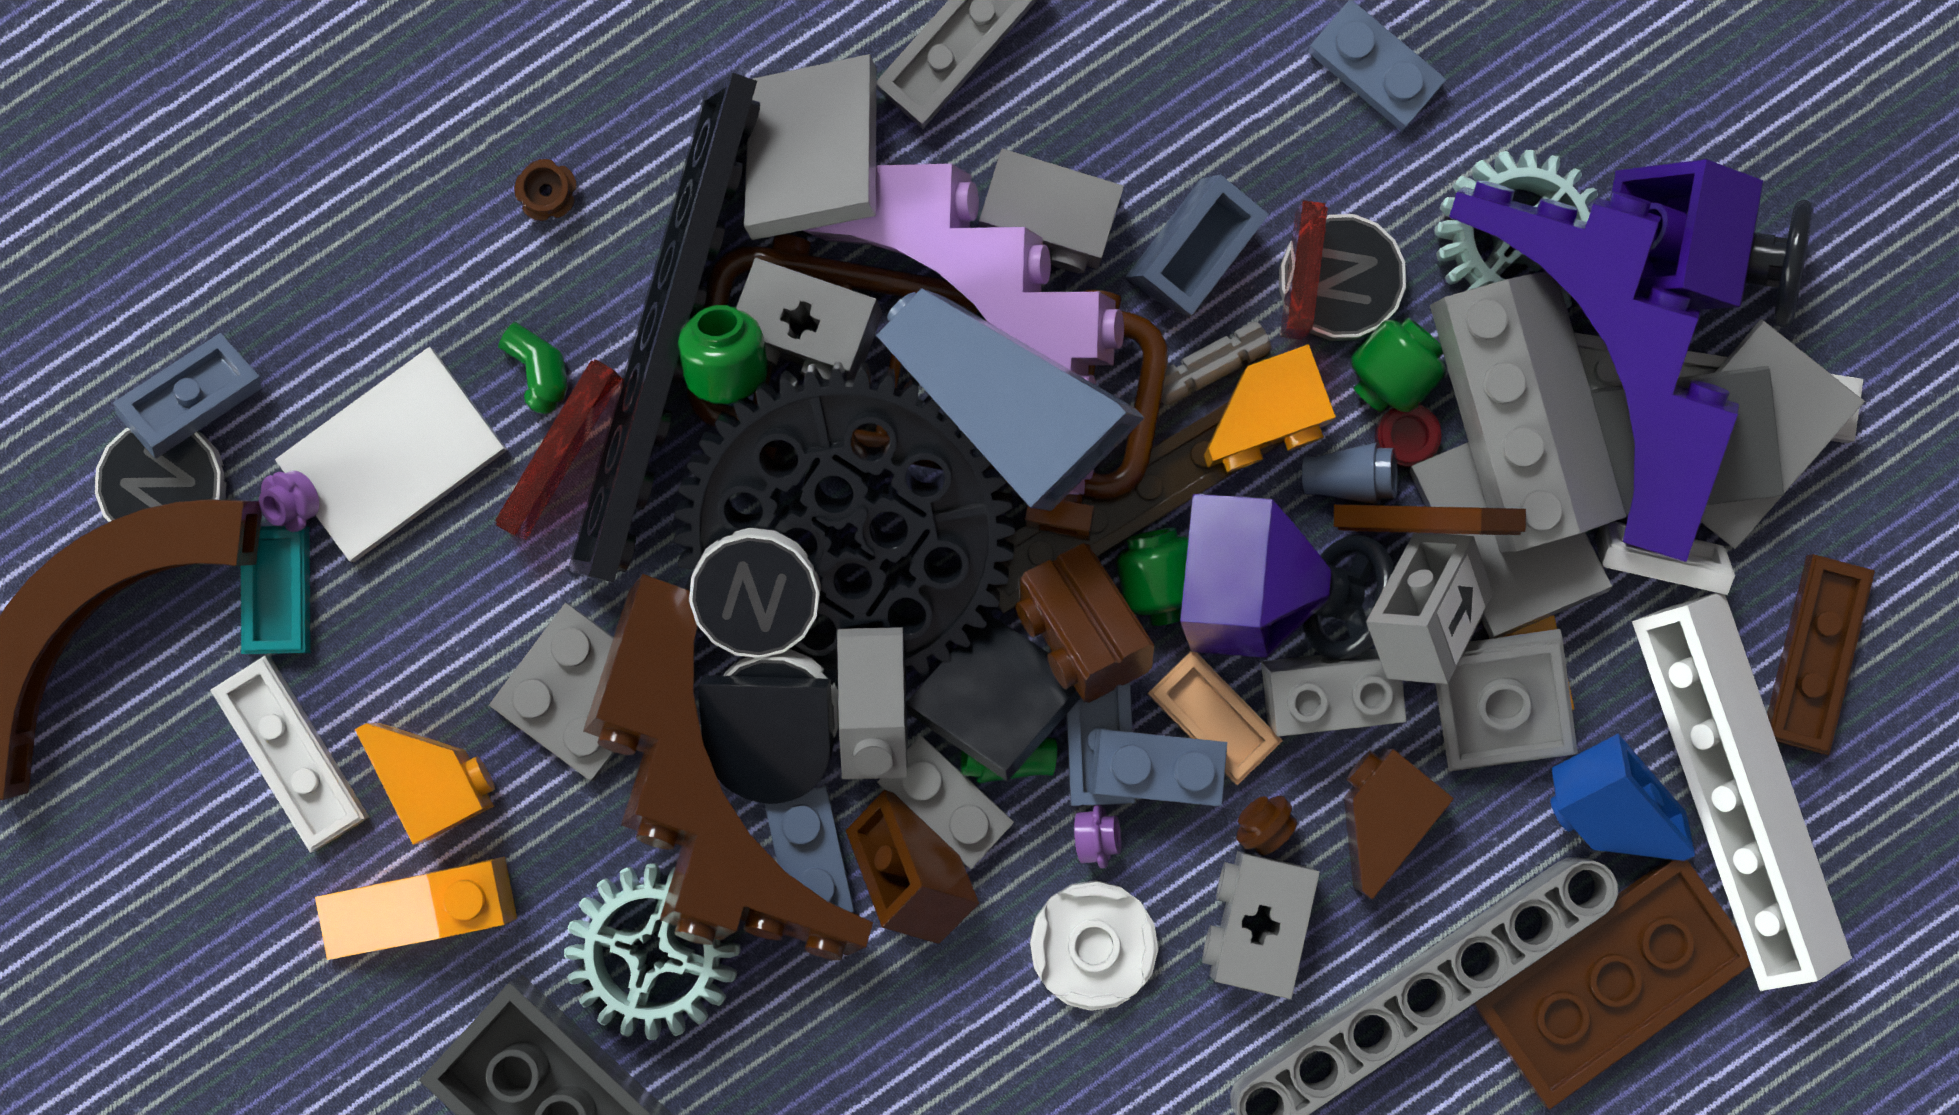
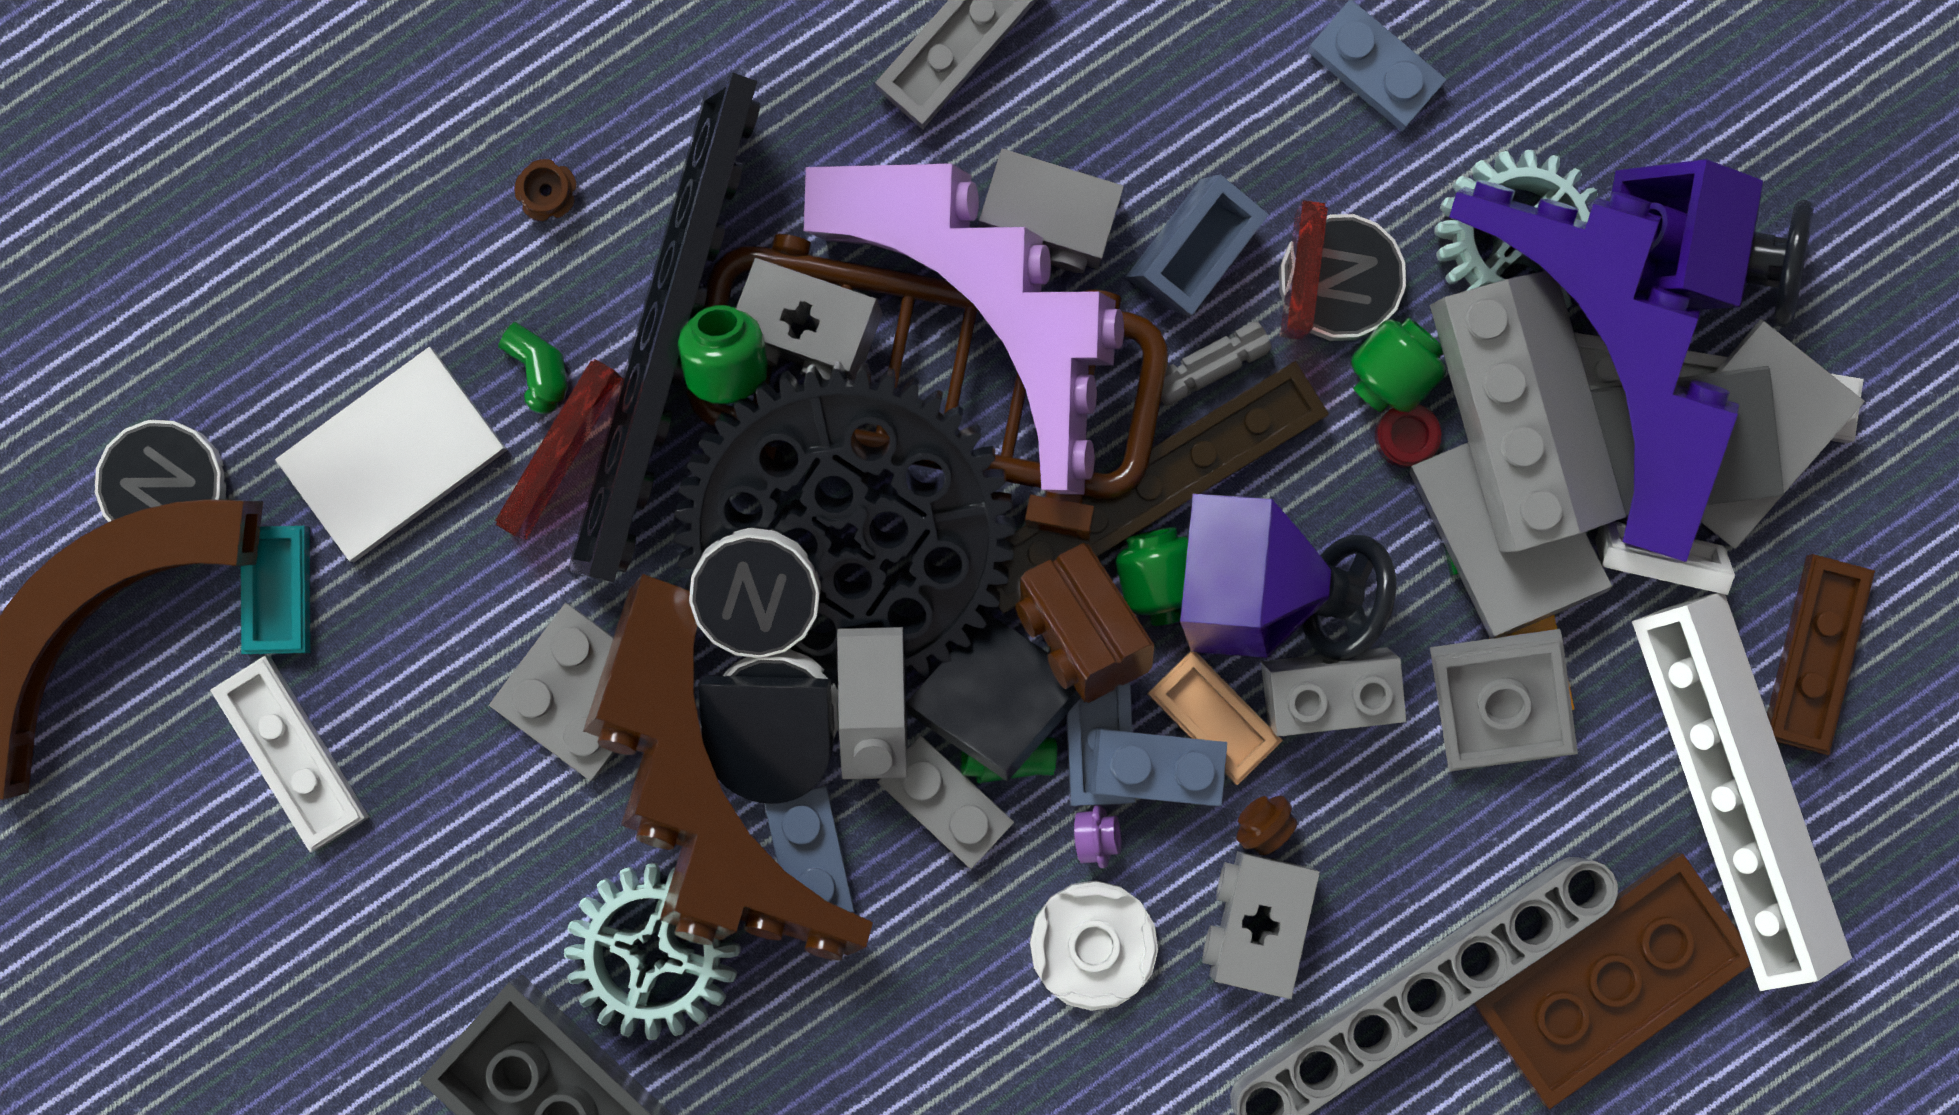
sand blue plate [113,333,262,459] -> none
medium lavender plate [259,471,319,532] -> none
light orange slope [315,857,517,960] -> none
light orange slope [355,723,495,845] -> none
light grey tile [744,54,876,240] -> none
reddish brown slope [846,790,980,944] -> none
sand blue slope [876,288,1145,511] -> none
light orange slope [1204,344,1336,473] -> none
sand blue cone [1302,442,1398,506] -> none
reddish brown tile [1334,505,1526,535] -> none
reddish brown slope [1344,748,1454,899] -> none
light grey brick [1366,533,1493,684] -> none
blue slope [1550,733,1695,861] -> none

